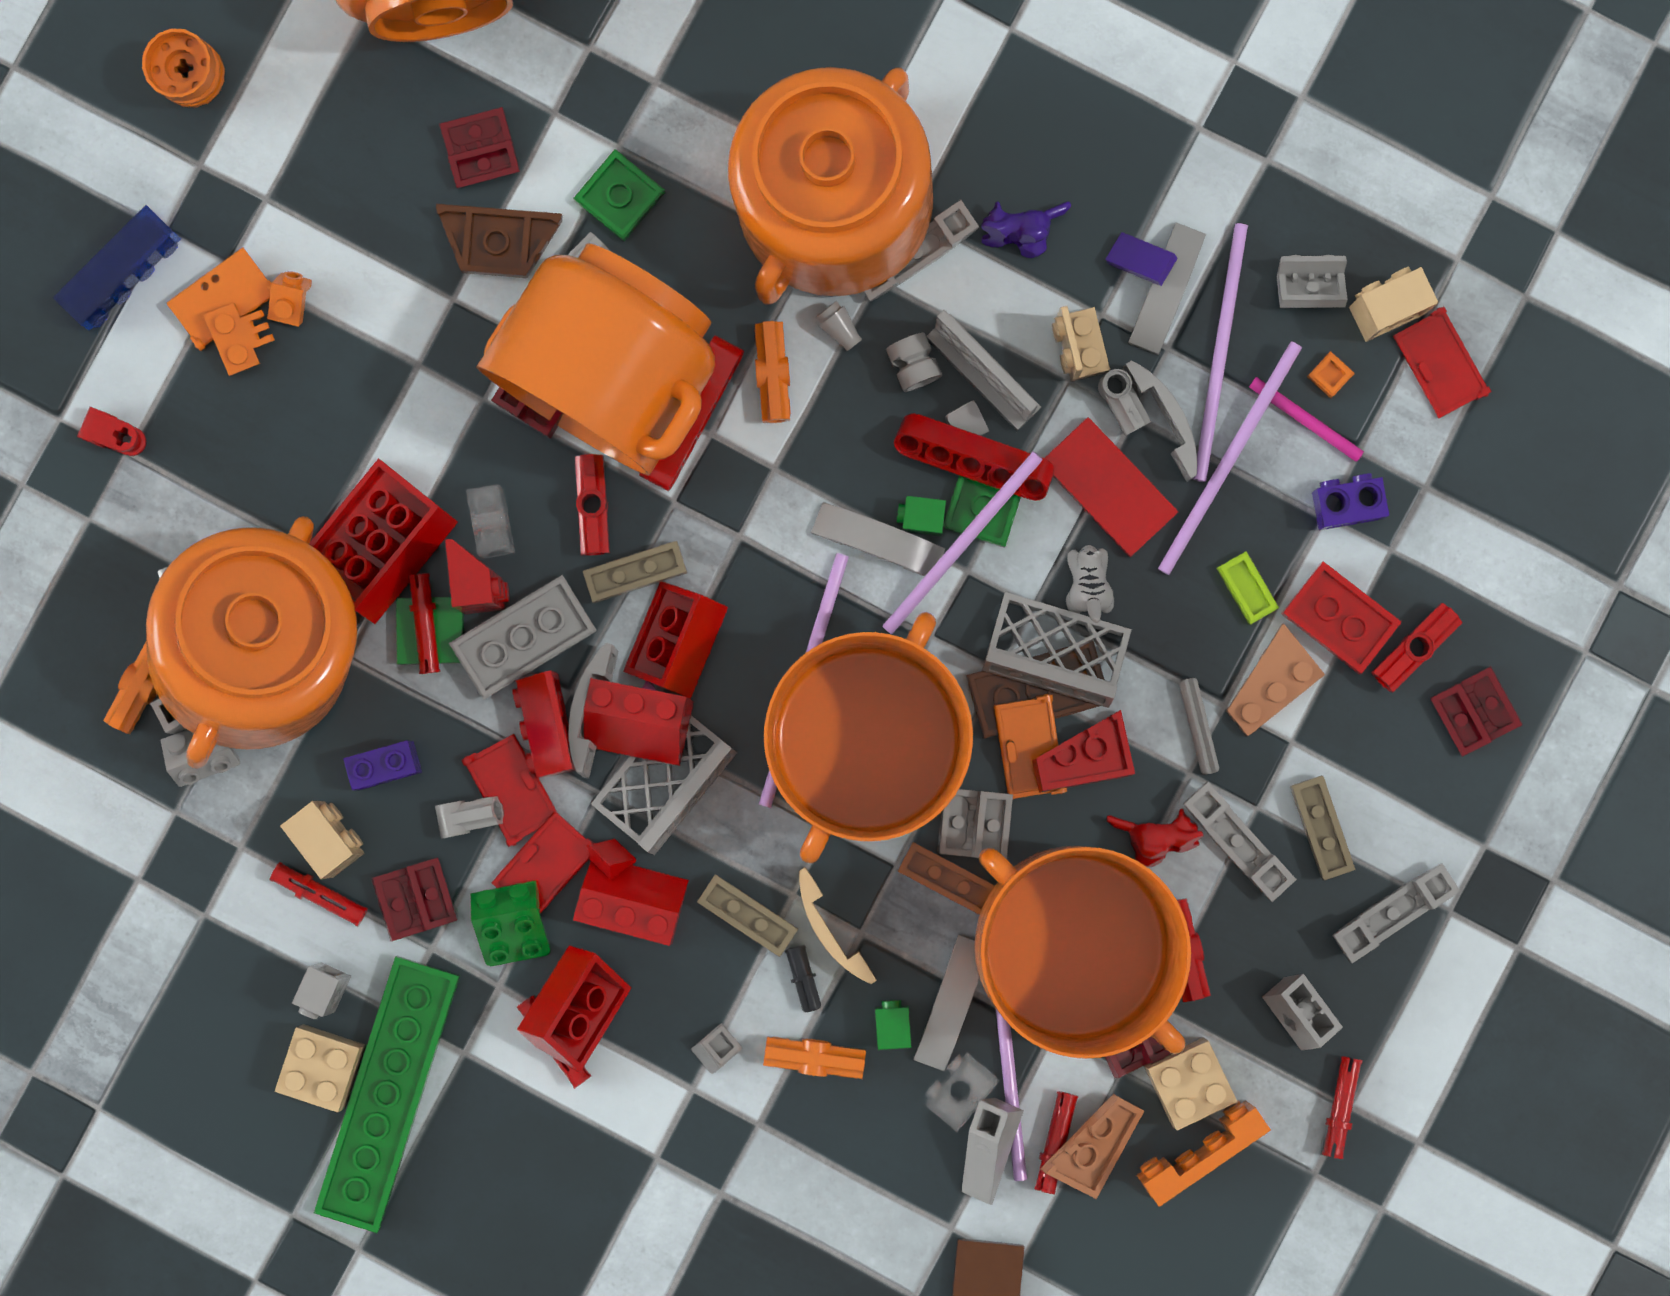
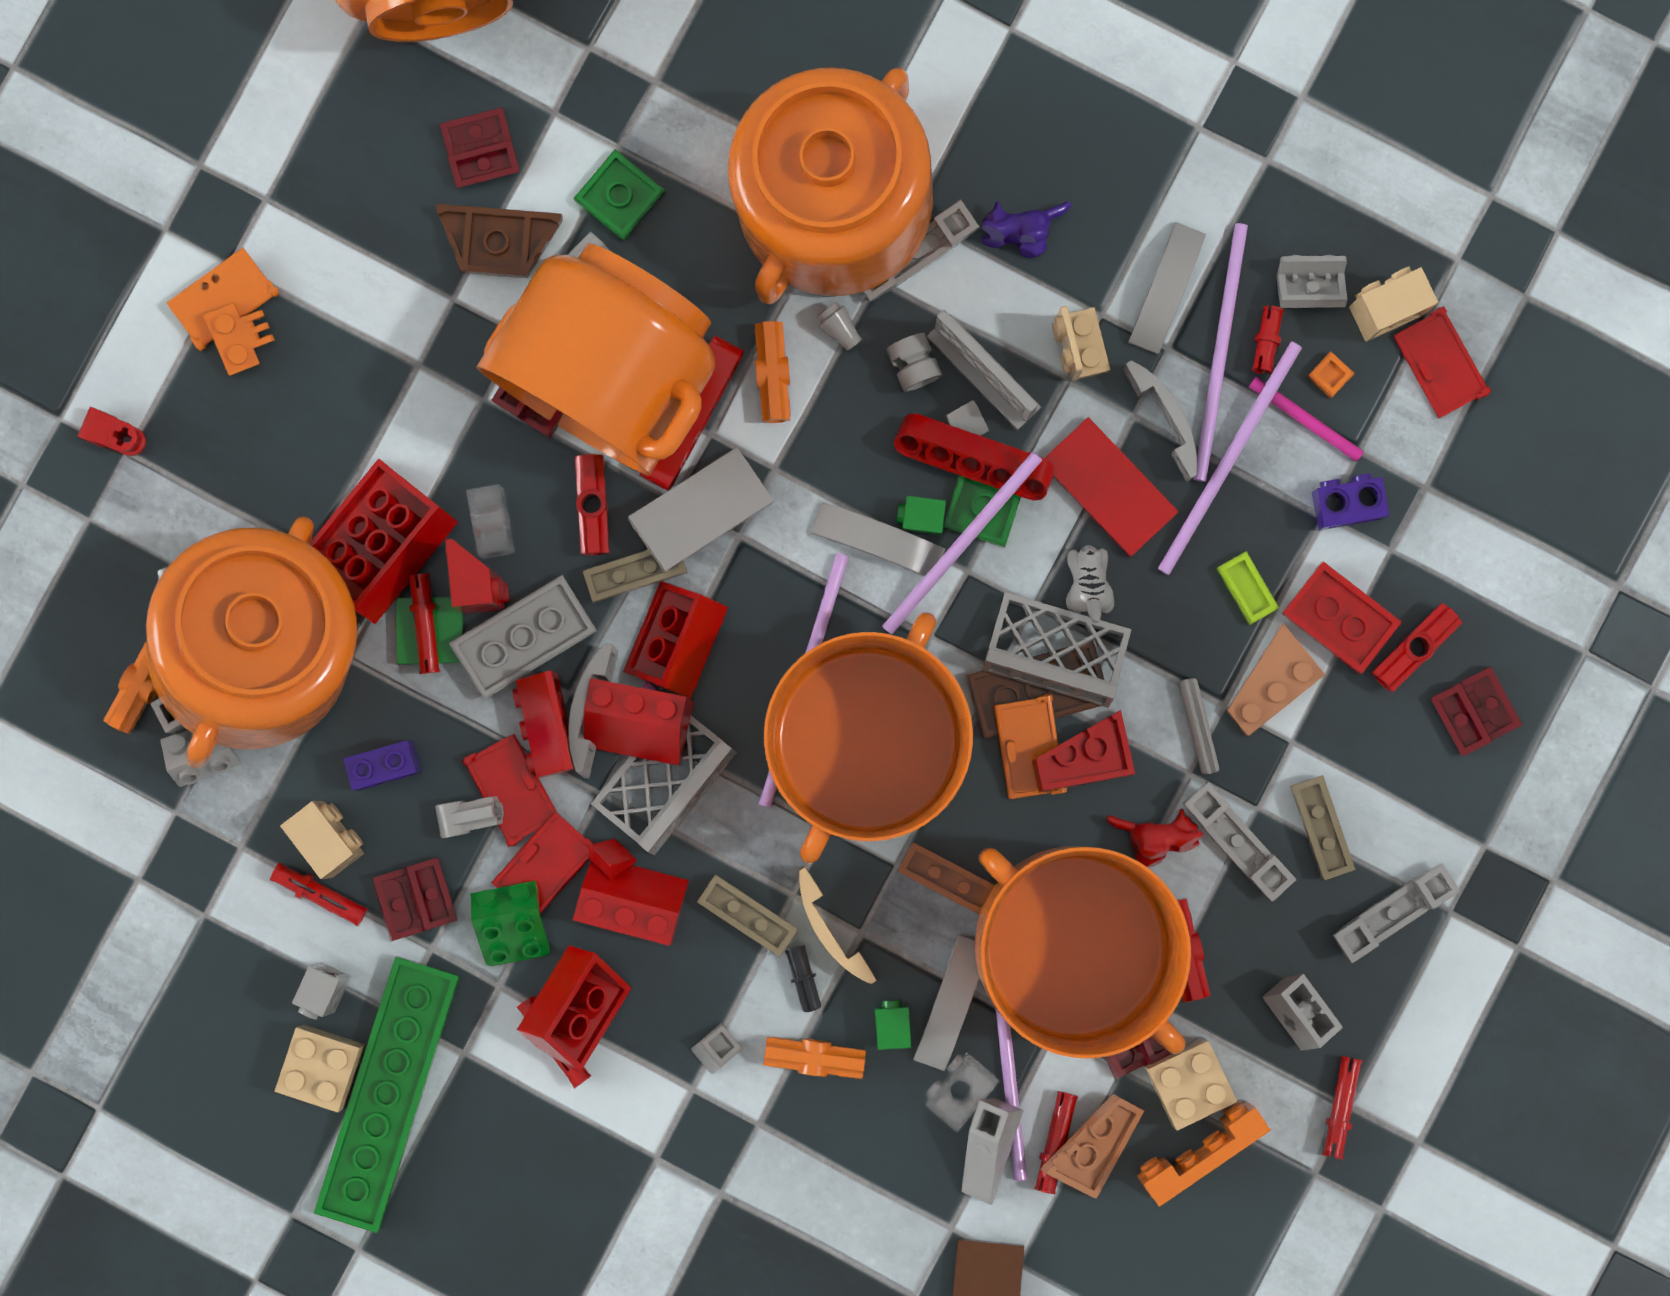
clear blue brick [53,205,182,331] -> none
orange wheel [142,28,225,108] -> none
orange bracket [267,271,312,327] -> none
light grey slope [937,789,1013,859] -> none
light grey piece [1098,369,1151,436] -> none
dark purple tile [1105,232,1178,286] -> none
none -> light grey tile [628,447,774,573]
none -> red pin [1252,306,1284,375]

